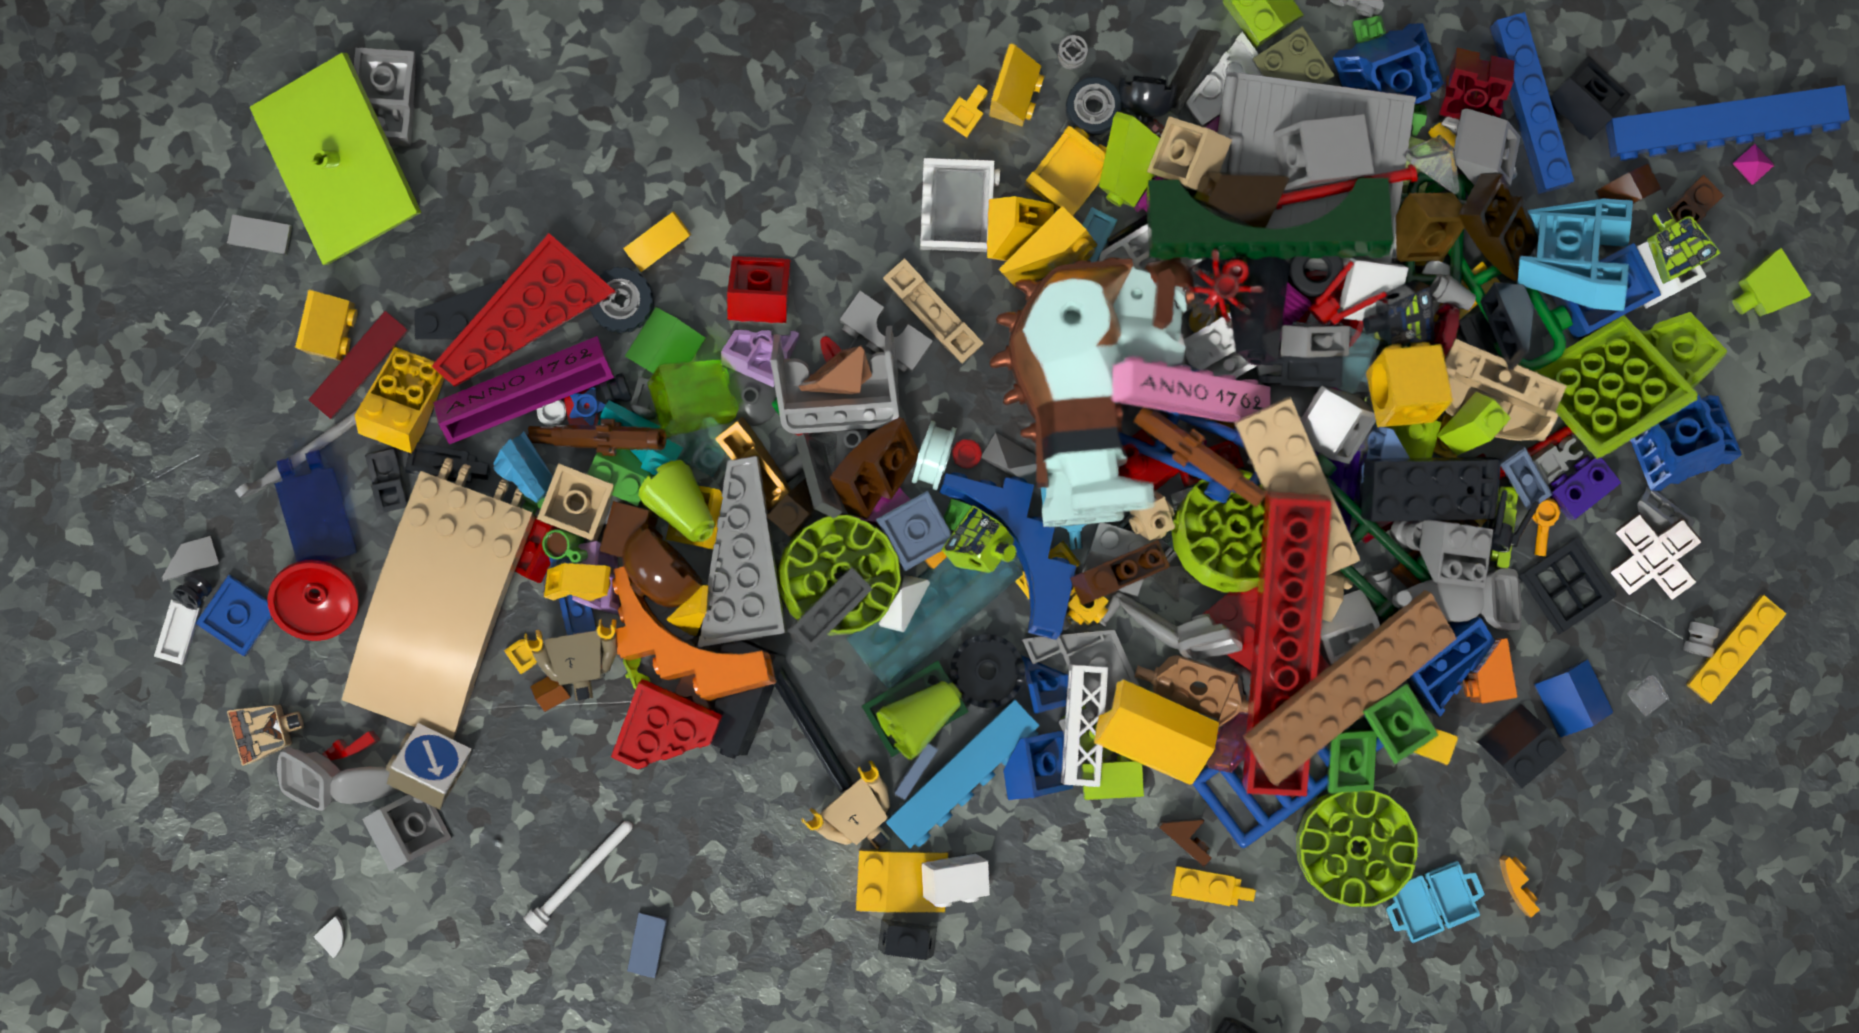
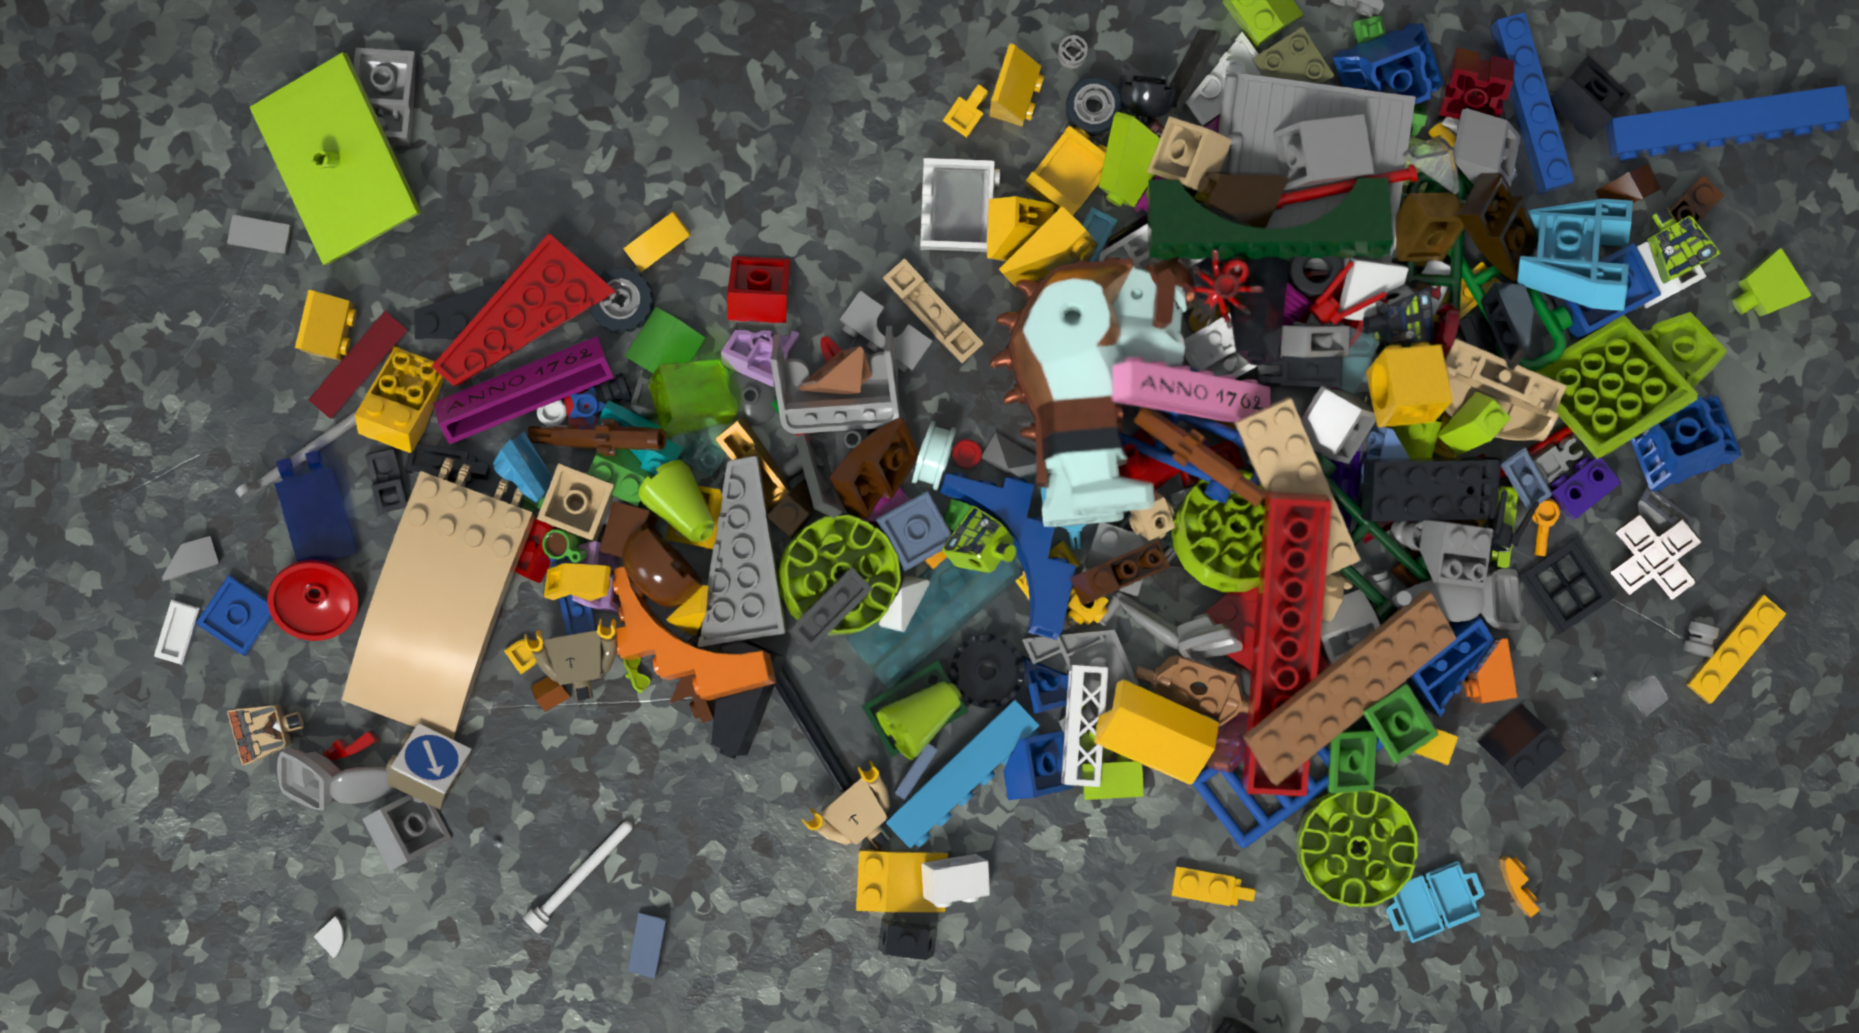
black wheel [173,572,212,610] -> none
red plate [611,679,723,769] -> none
reddish brown slope [1157,818,1212,867] -> none
light grey cone [1431,274,1476,310] -> none
blue slope [1534,659,1613,738] -> none
dark pink slope [1732,144,1774,185] -> none

